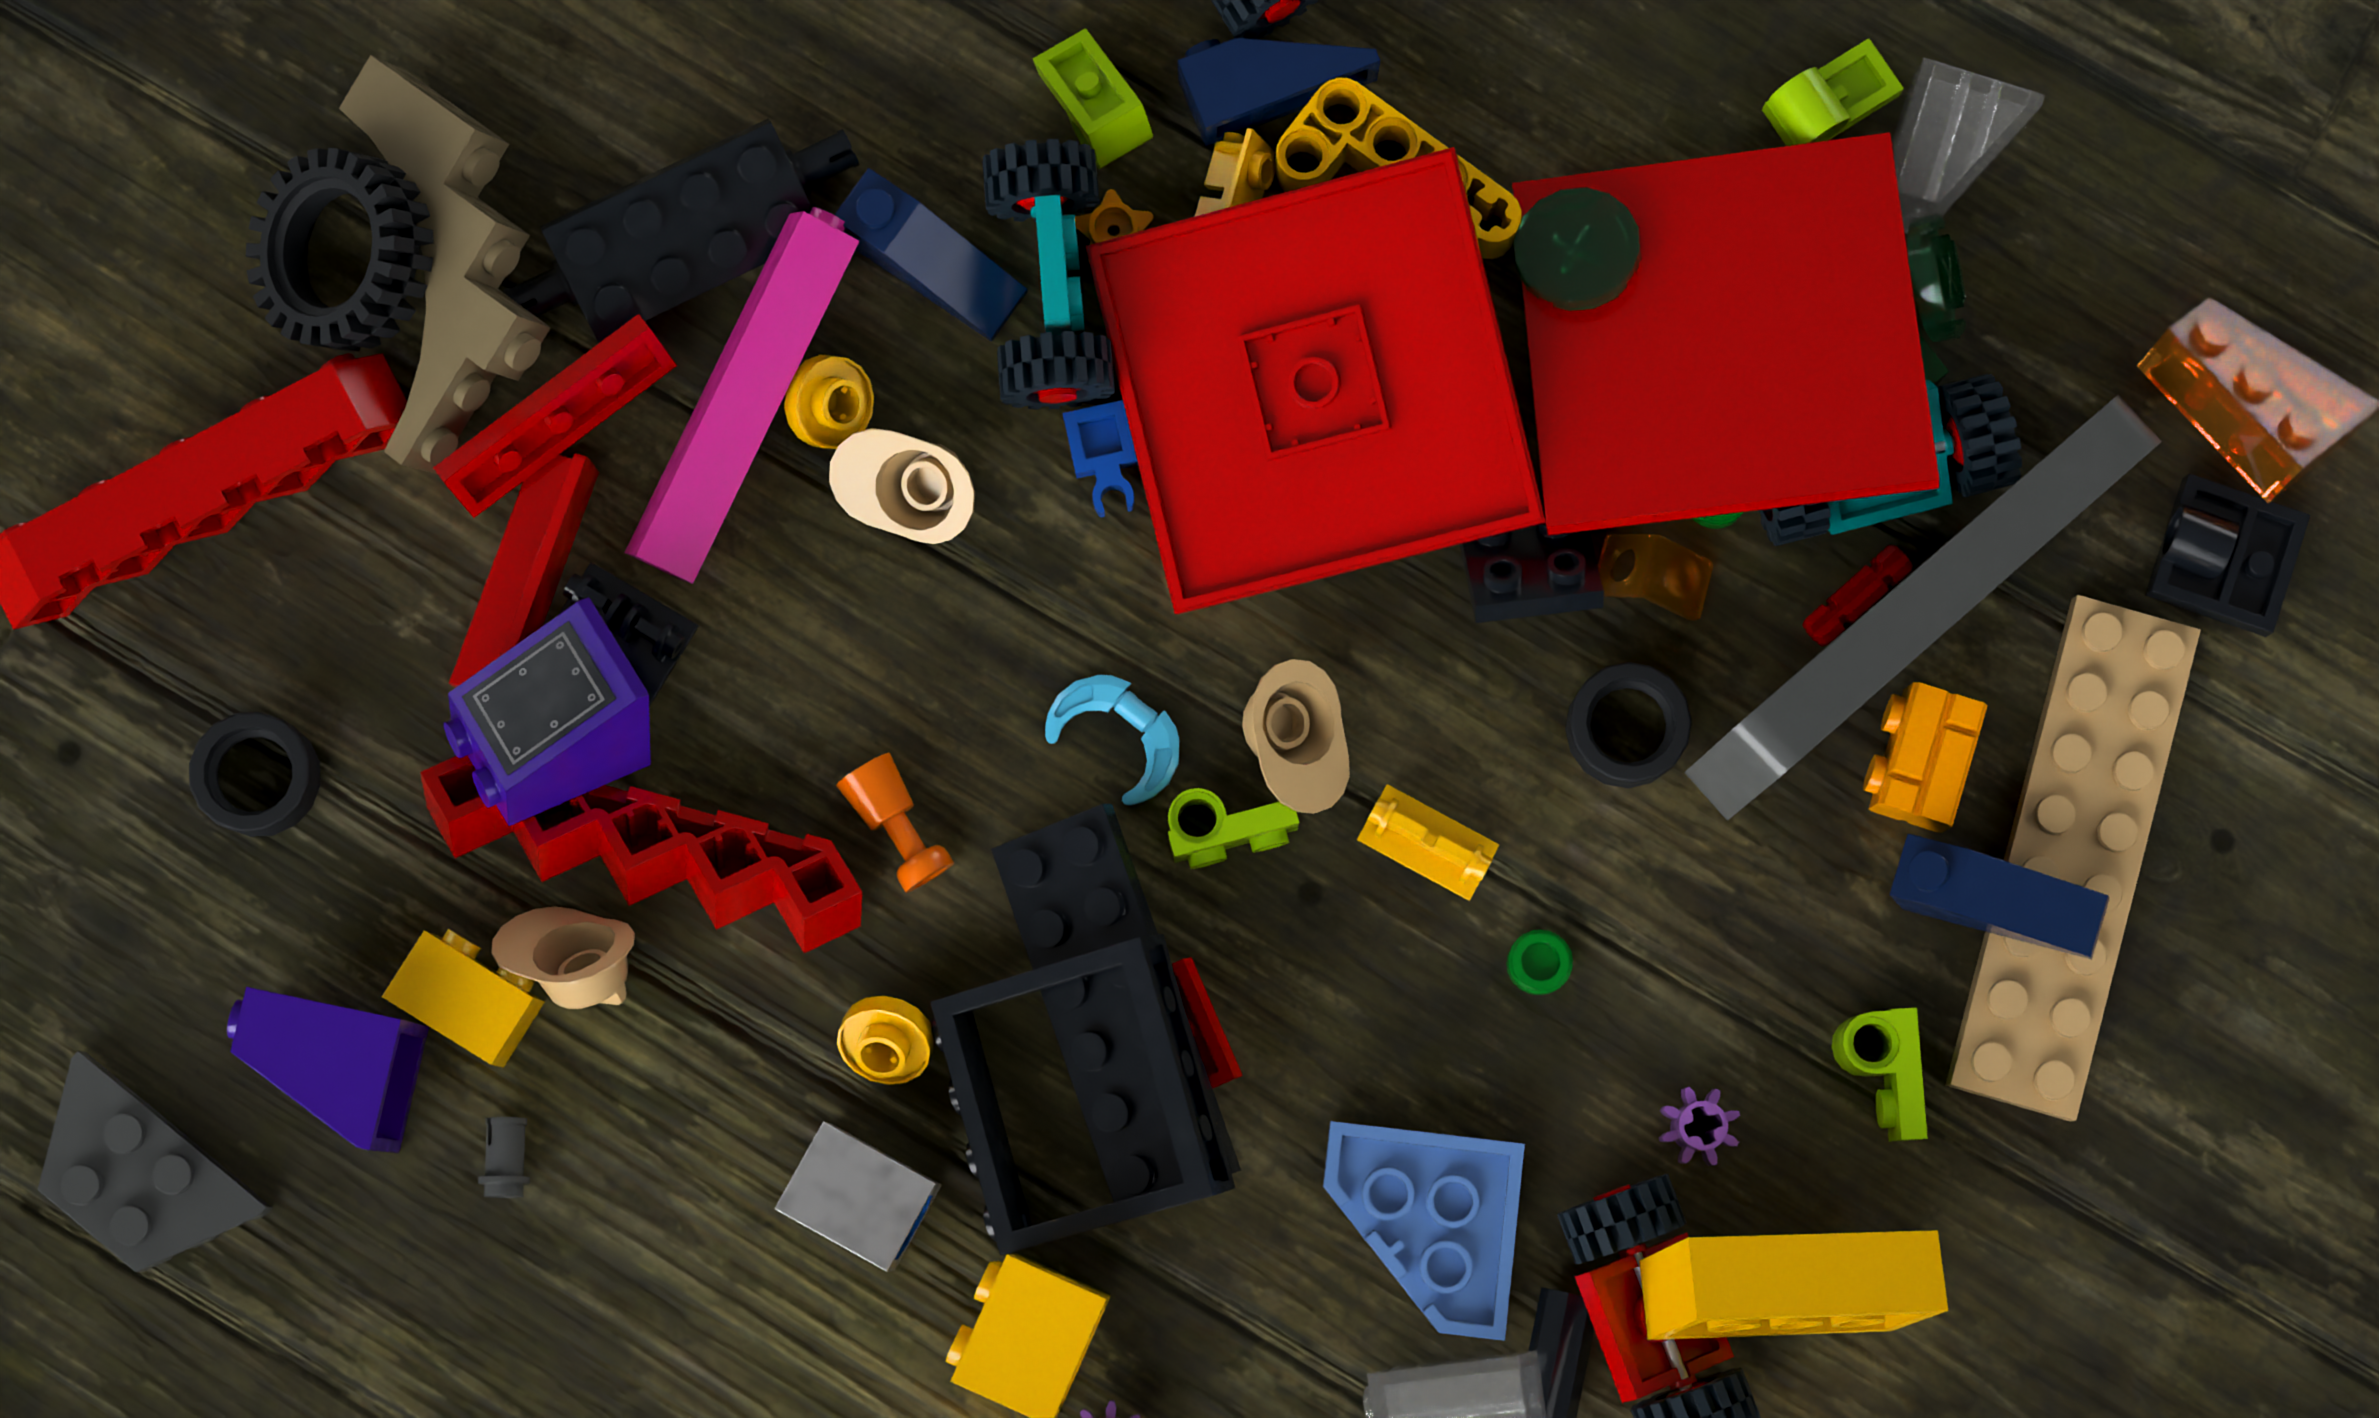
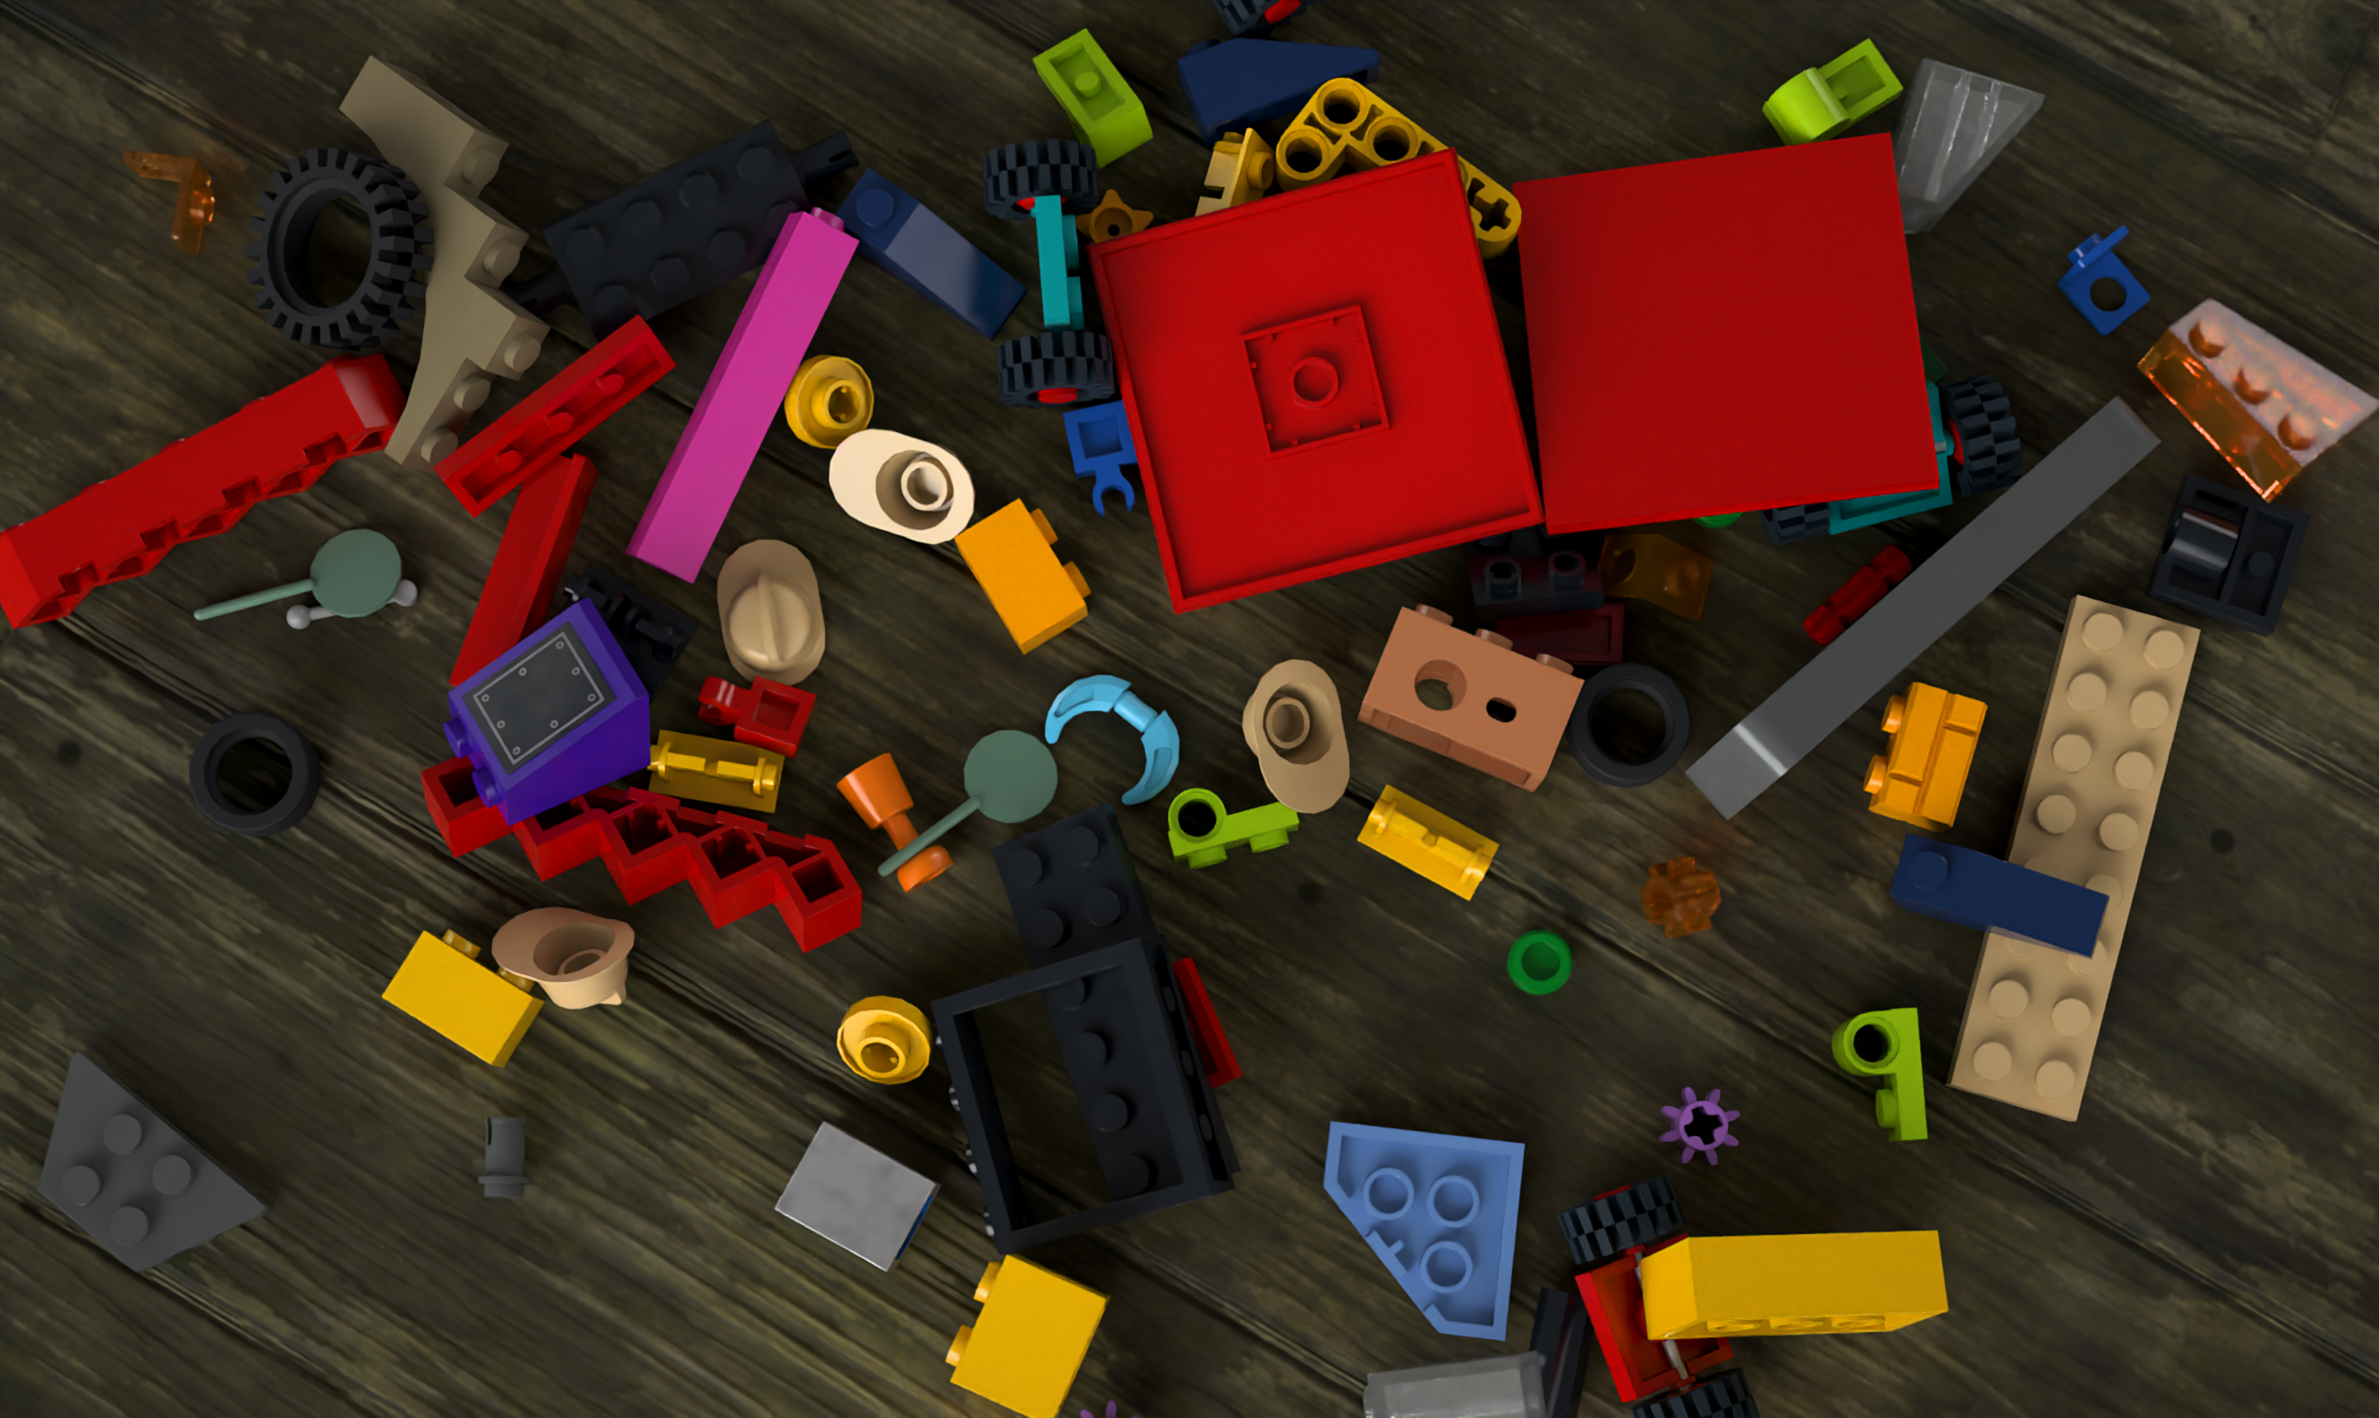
dark purple slope [227,987,429,1153] -> none
clear green tile [1514,187,1641,311] -> none
clear green tile [1907,214,1966,343] -> none
none -> clear orange bracket [123,150,214,255]
none -> sand green piece [194,529,403,620]
none -> light grey hinge [287,580,419,629]
none -> yellow hinge [647,730,785,813]
none -> red plate [697,675,817,759]
none -> tan piece [717,540,825,686]
none -> sand green piece [878,730,1058,876]
none -> light orange brick [954,498,1091,655]
none -> nougat piece [1357,604,1584,793]
none -> dark red tile [1494,603,1624,669]
none -> clear orange gear [1639,856,1721,939]
none -> blue bracket [2057,225,2150,336]

